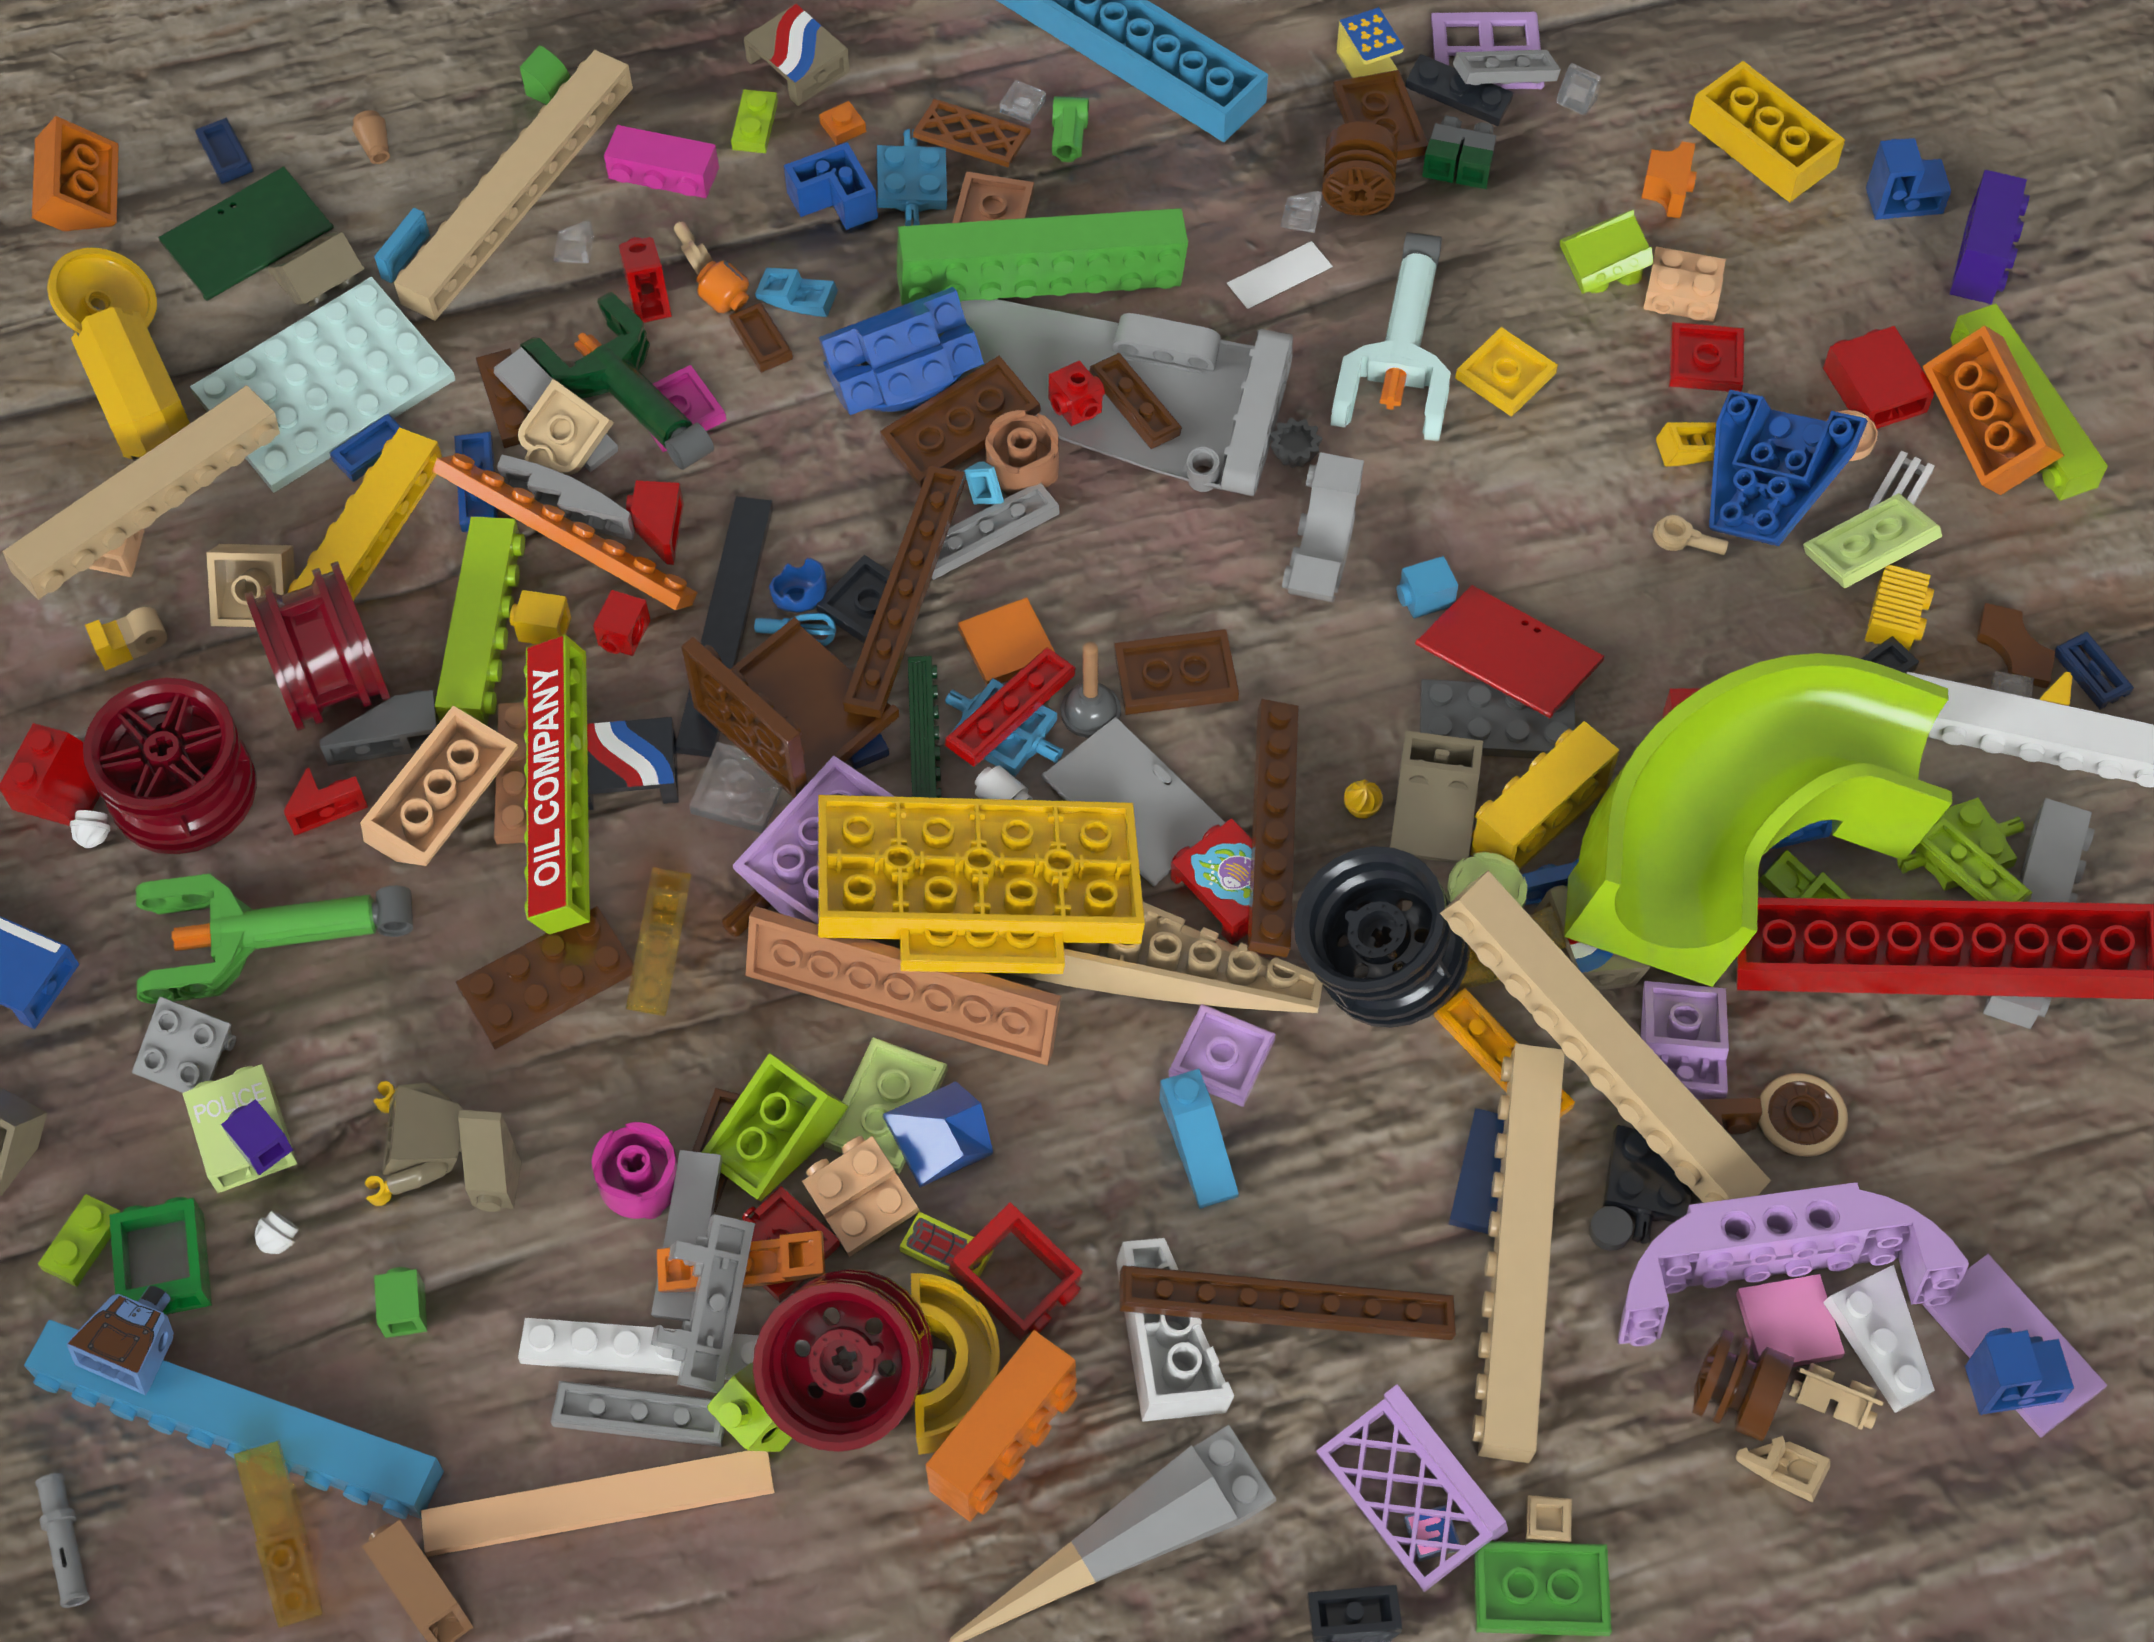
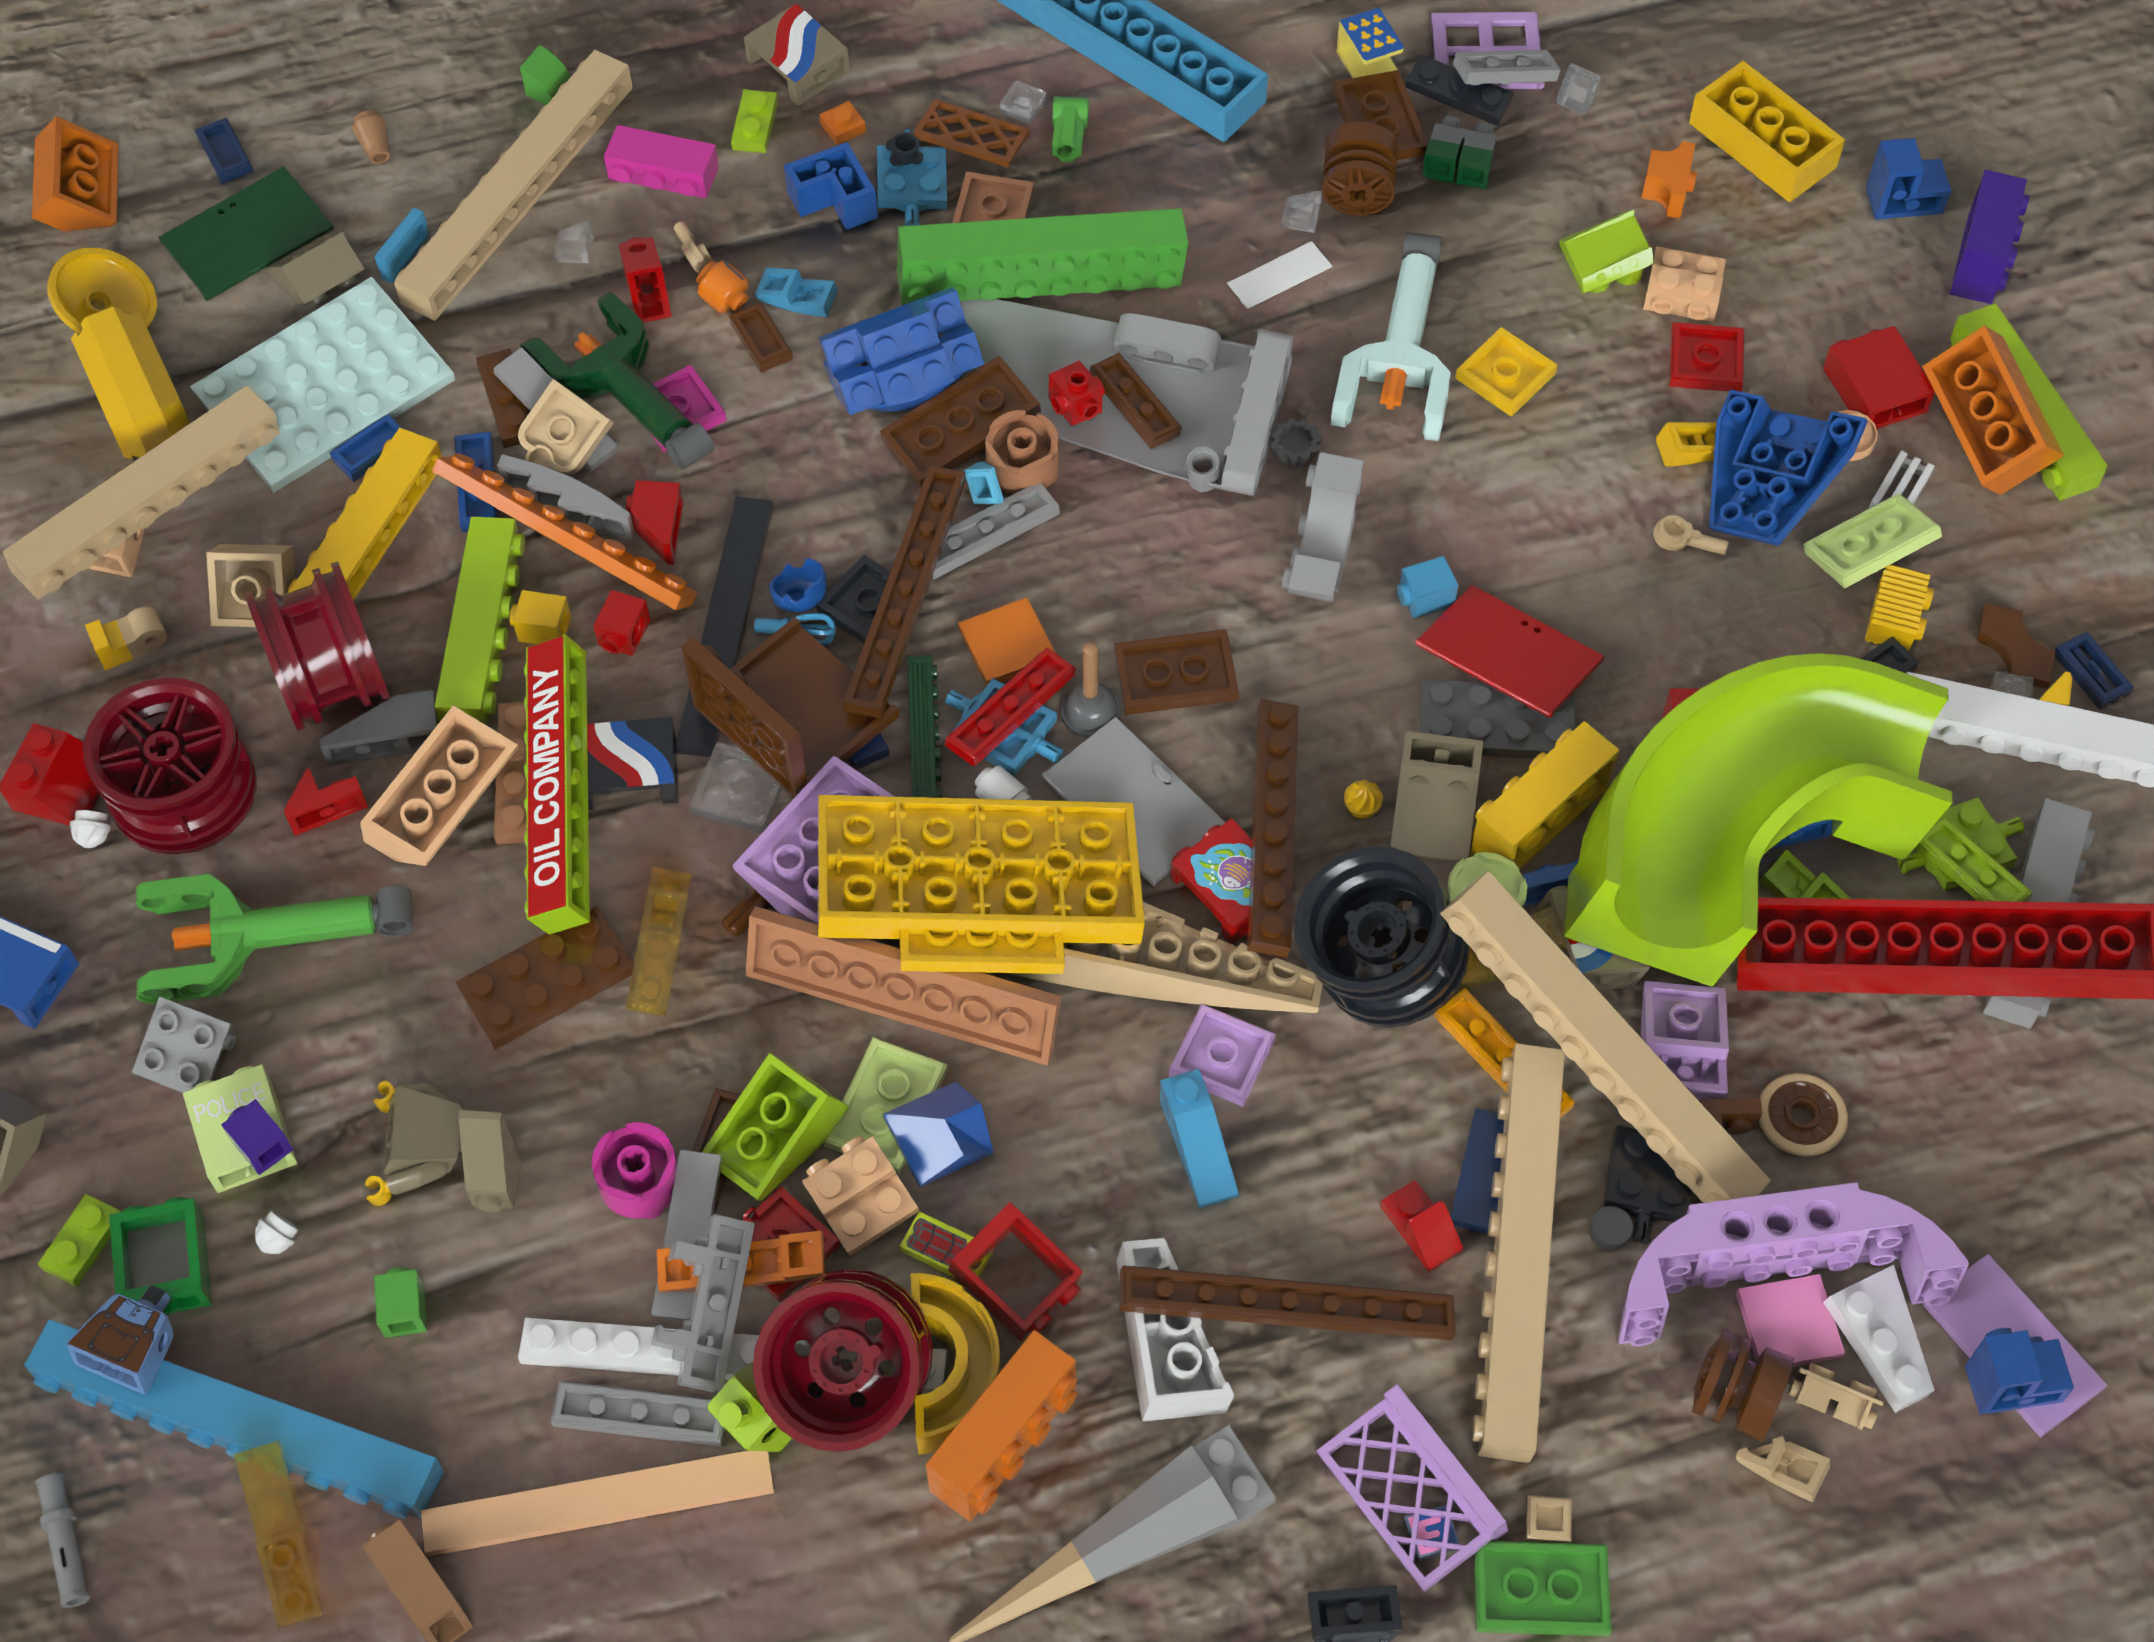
none -> black plate [886,133,924,167]
none -> red slope [1380,1180,1463,1272]

